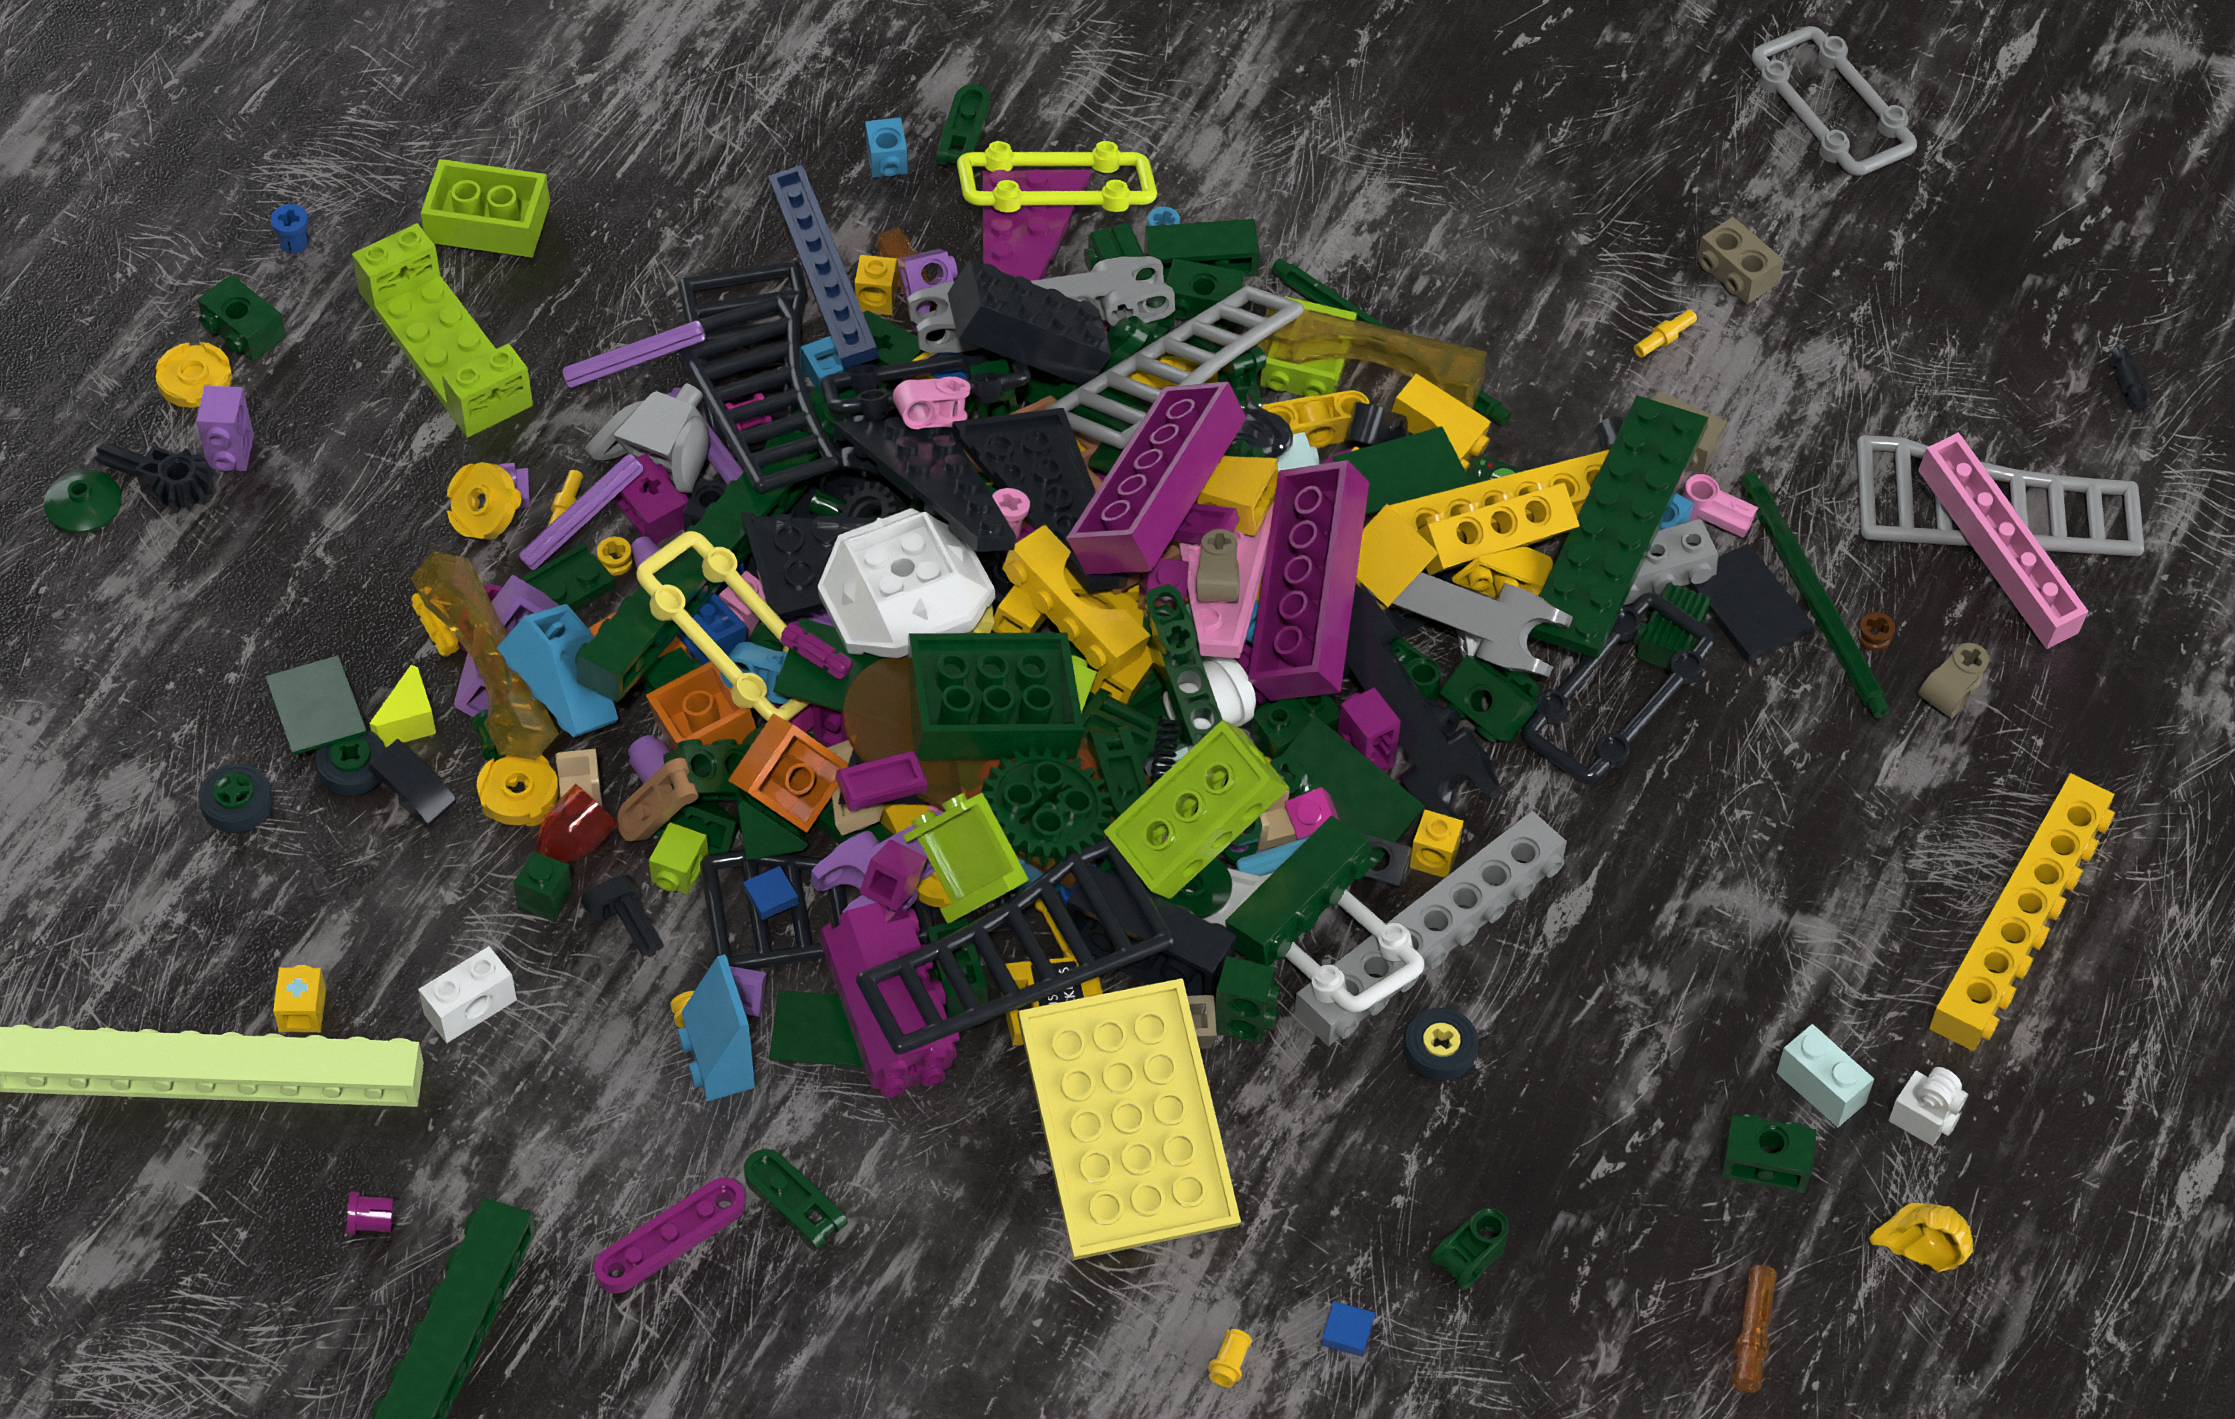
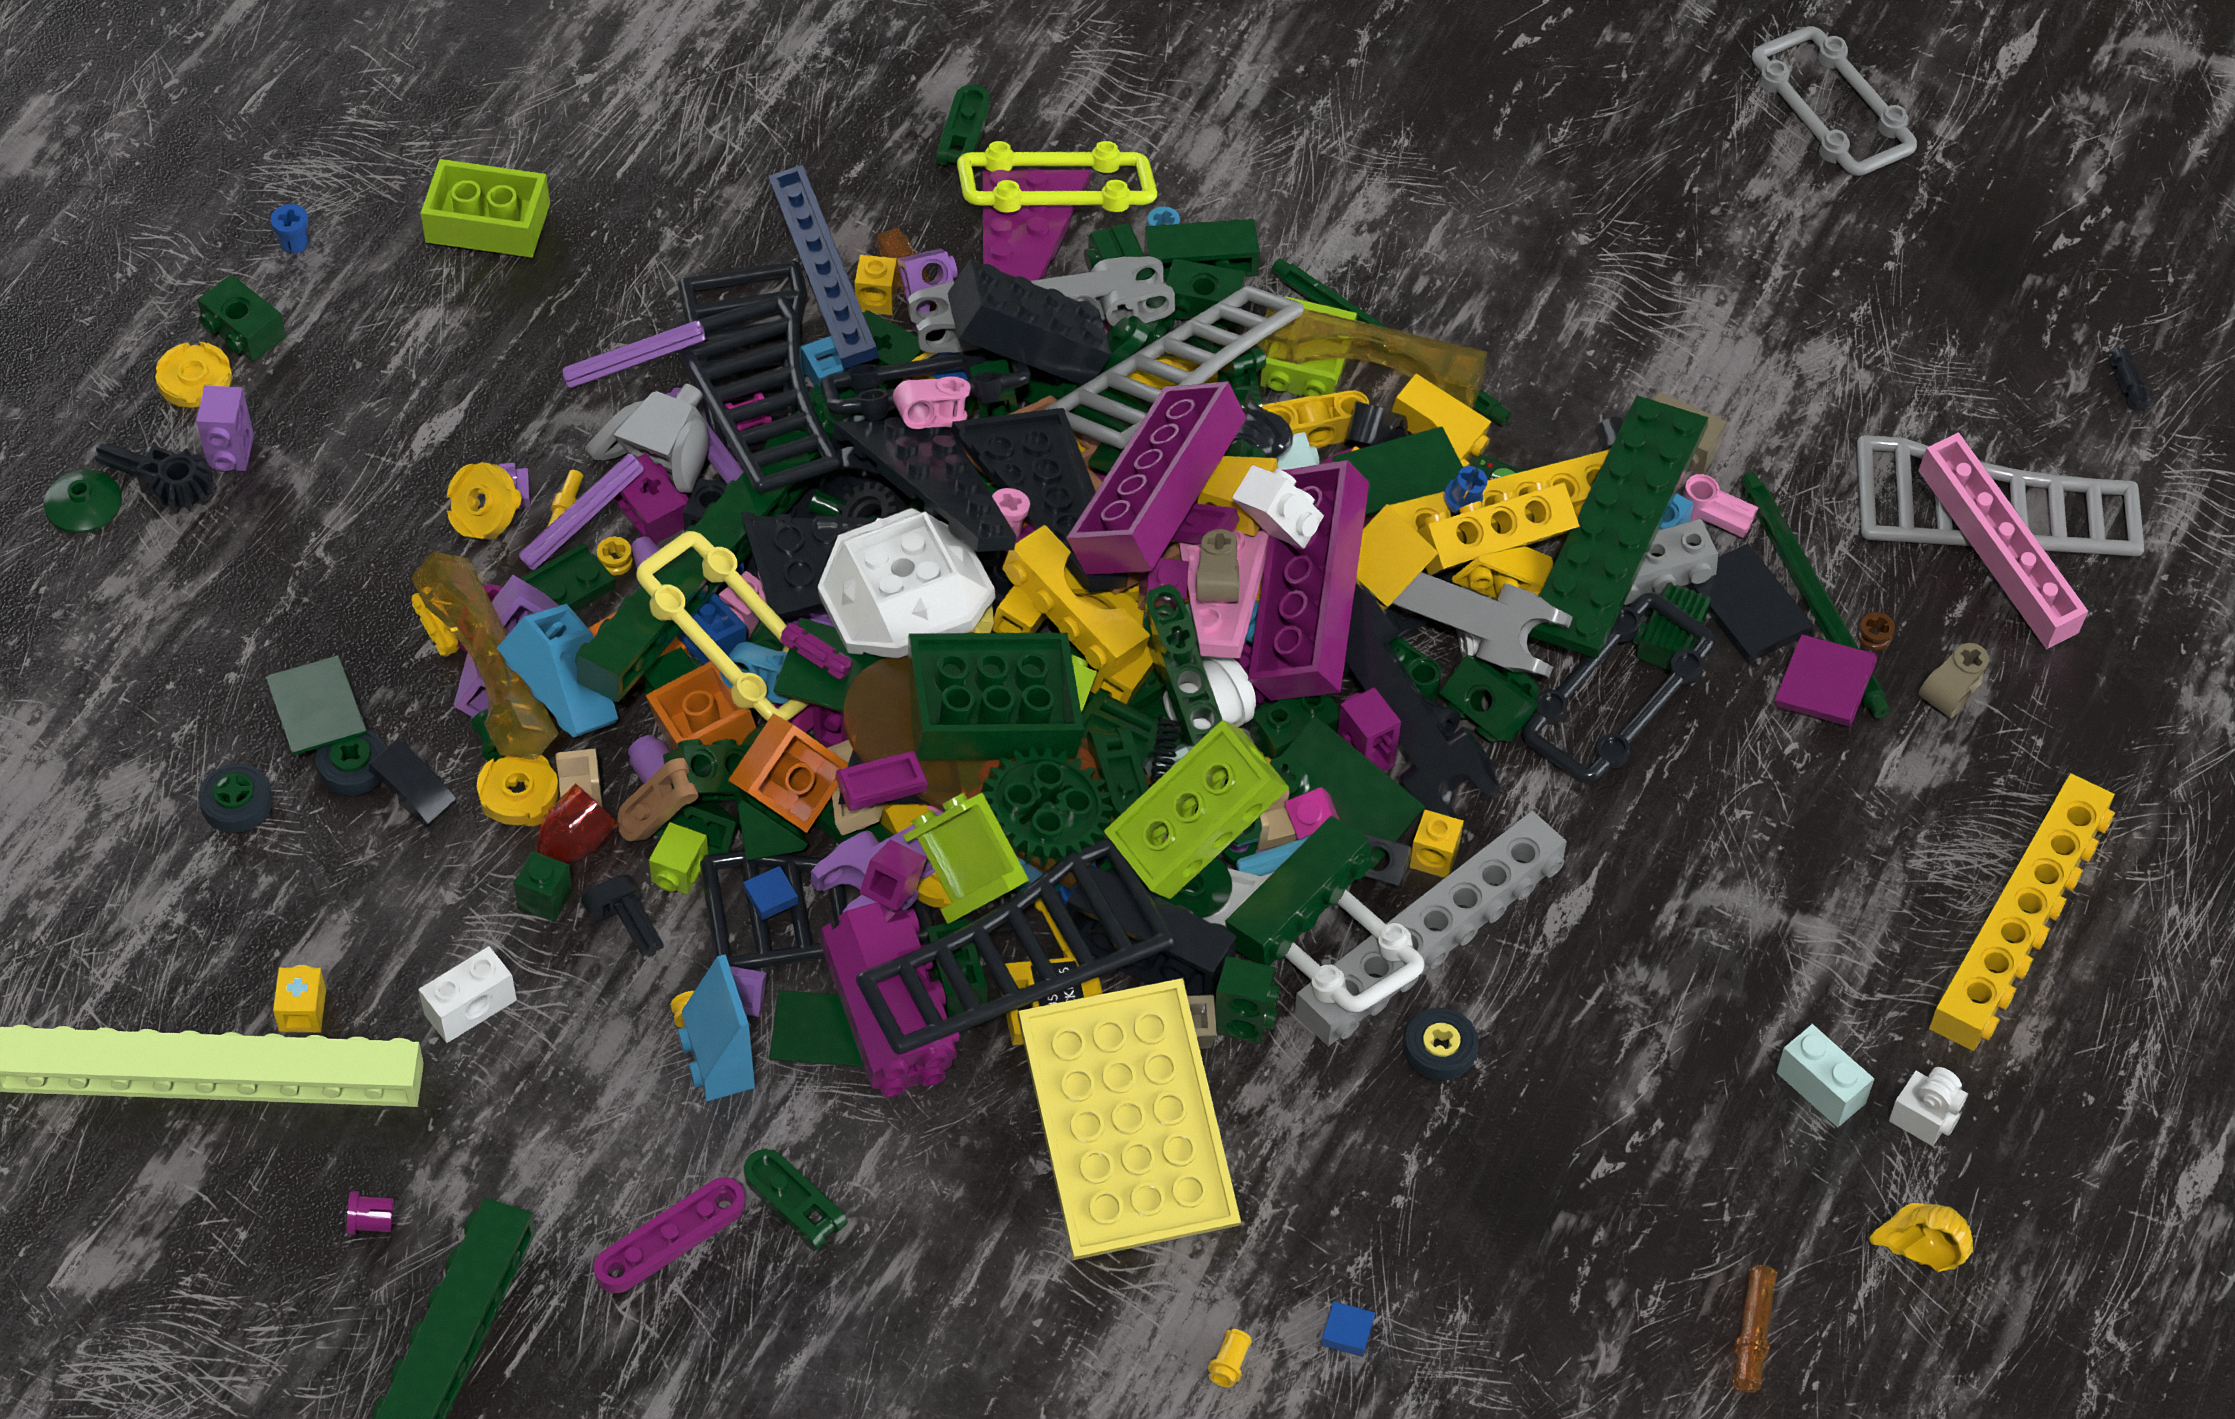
lime plate [352,223,533,438] -> none
neon yellow slope [370,665,436,748] -> none
dark azure brick [865,117,908,178] -> none
dark green piece [1430,1208,1509,1291] -> none
yellow bar [1634,309,1697,358] -> none
dark tan brick [1697,217,1784,304] -> none
dark green brick [1721,1114,1817,1194] -> none
none -> white brick [1232,465,1324,549]
none -> blue bush [1443,466,1488,515]
none -> magenta tile [1775,634,1877,727]

